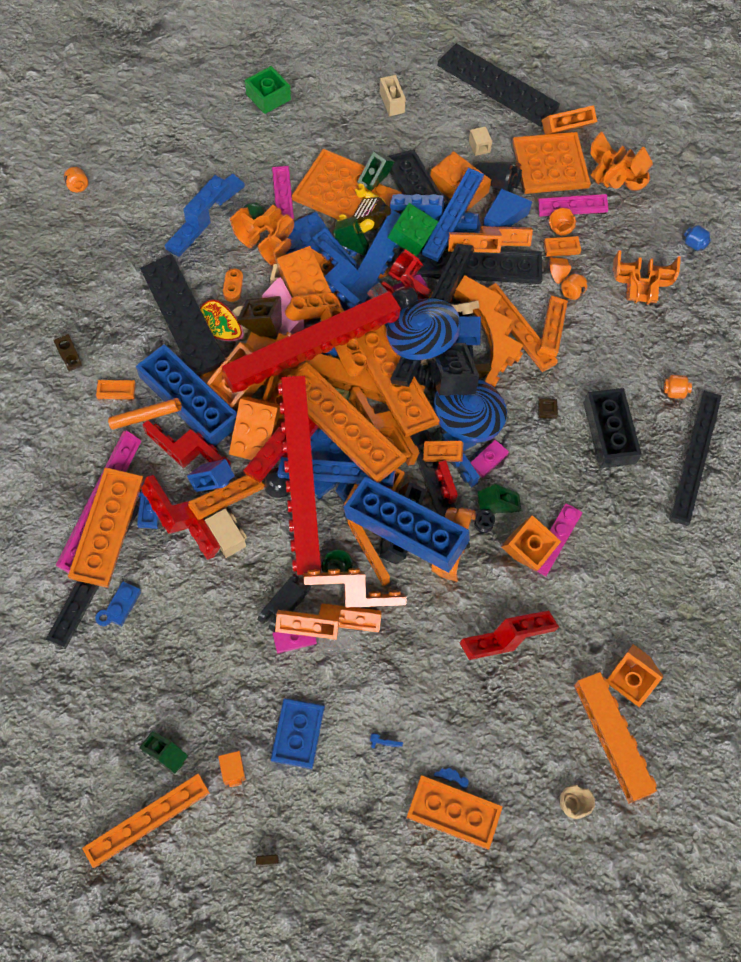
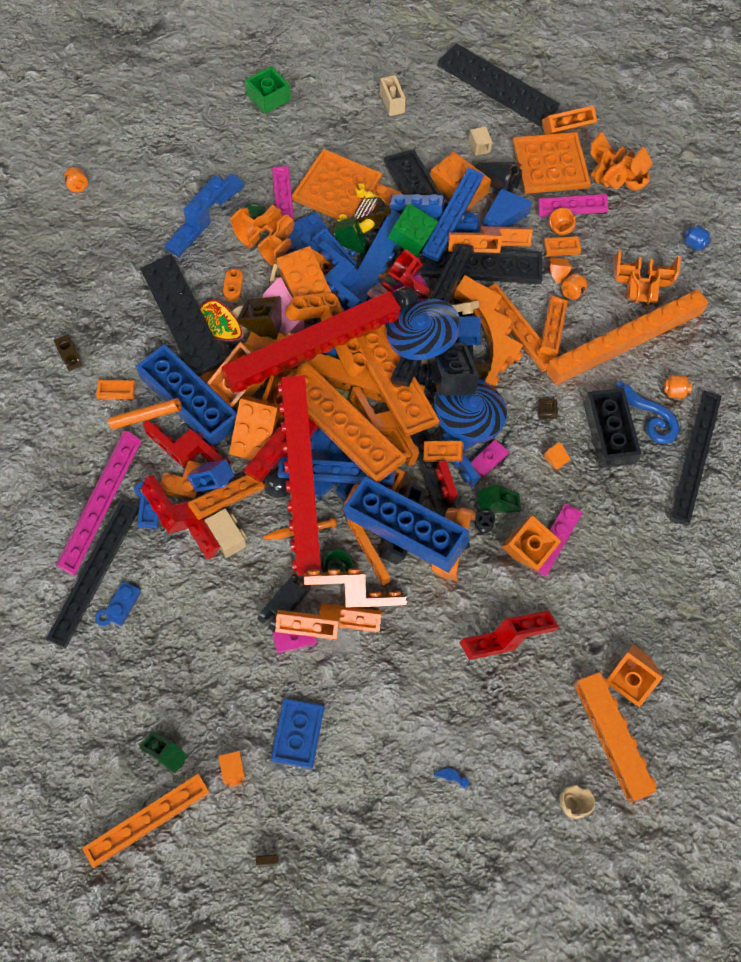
orange plate [68,468,144,588] -> none
dark green slope [357,151,395,191] -> none
blue piece [370,734,403,748] -> none
orange plate [406,775,503,850] -> none
none -> orange plate [160,461,201,500]
none -> orange sword [263,517,337,539]
none -> orange slope [544,442,571,471]
none -> orange brick [546,289,709,385]
none -> blue plant [616,381,679,444]

